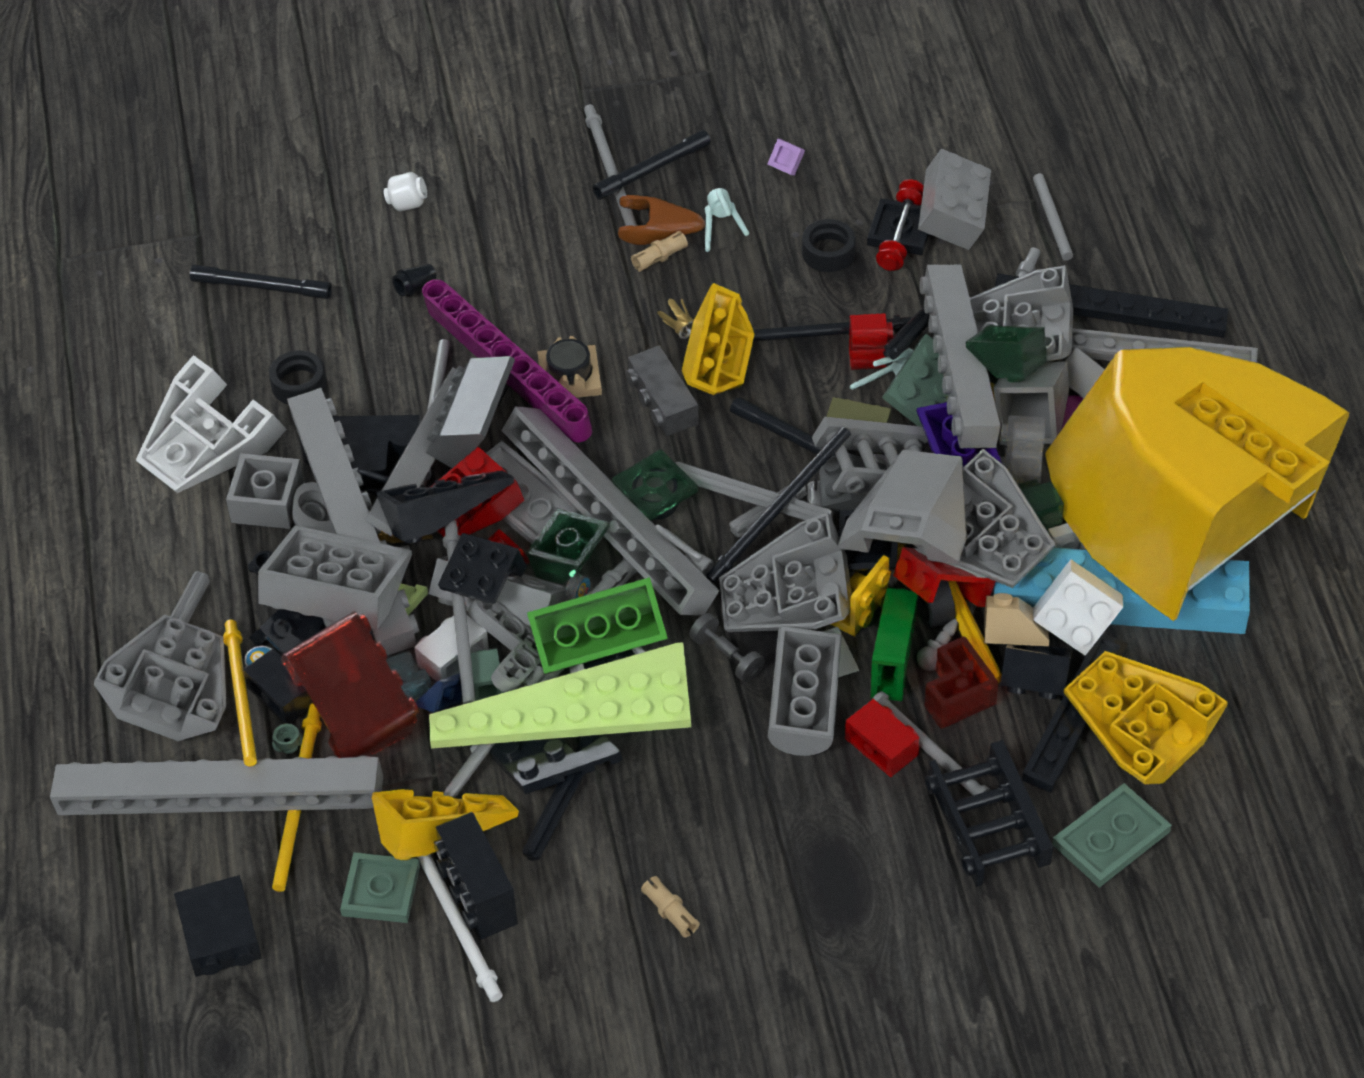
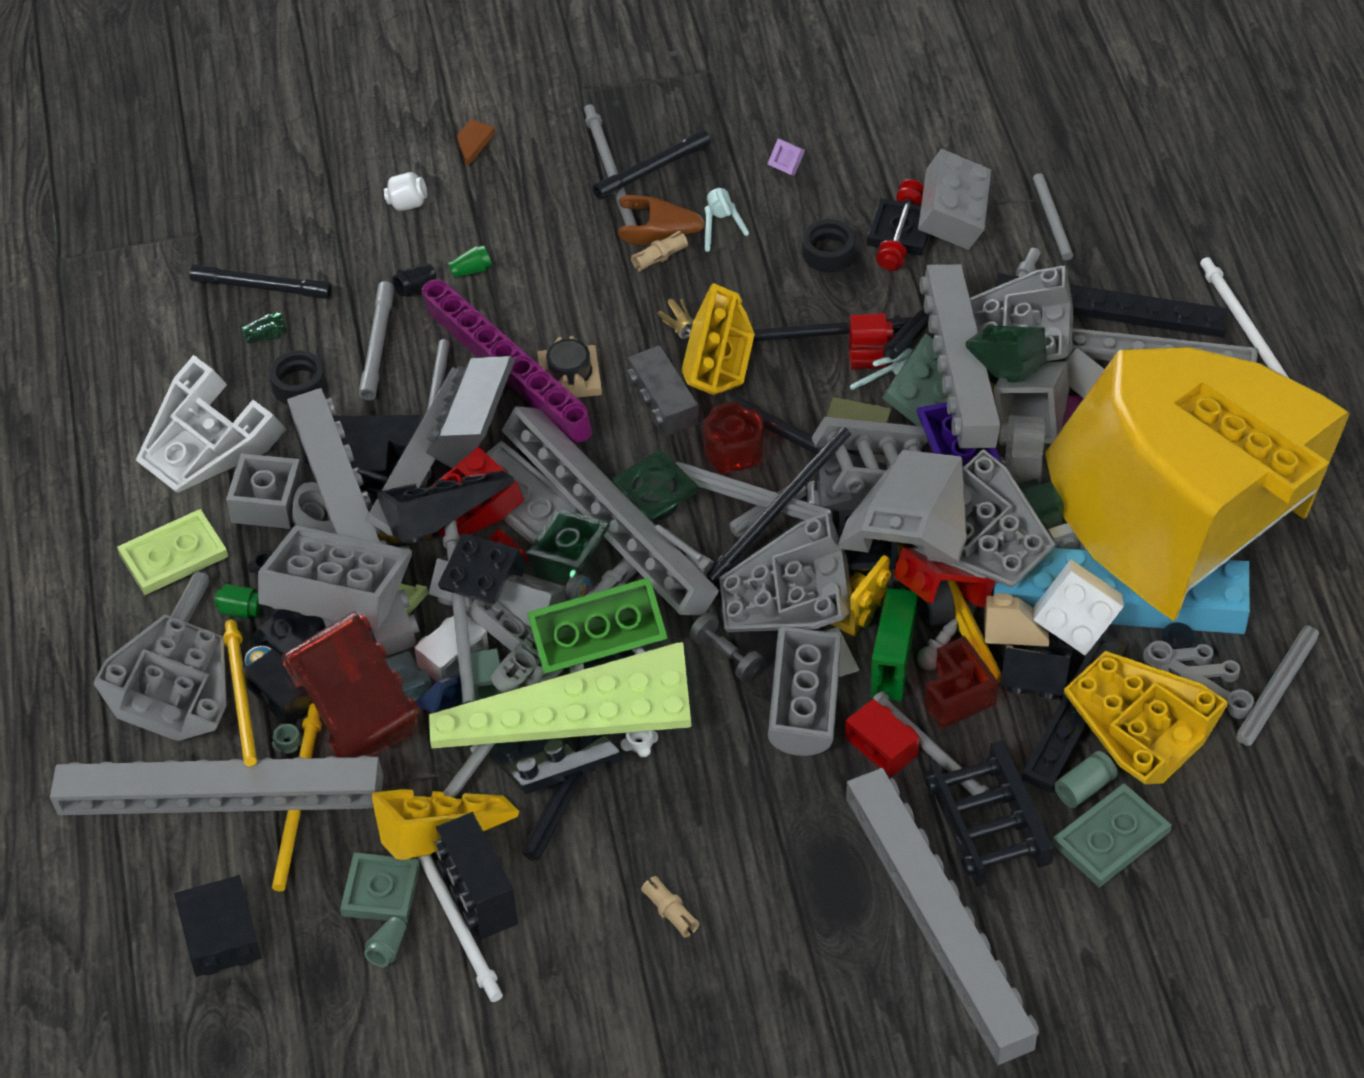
none -> yellowish green plate [117,509,228,596]
none -> green brick [215,584,263,619]
none -> clear green cone [242,311,287,343]
none -> light grey piece [358,281,395,401]
none -> sand green cone [364,917,407,967]
none -> green cone [448,245,492,279]
none -> dark orange tile [457,119,495,166]
none -> white plate [621,730,658,757]
none -> clear red brick [703,402,763,473]
none -> light grey brick [846,768,1039,1065]
none -> sand green piece [1054,751,1118,808]
none -> light grey plant [1143,641,1254,719]
none -> black plate [1162,622,1194,649]
none -> white bar [1200,257,1289,378]
none -> light grey axle [1236,625,1319,746]

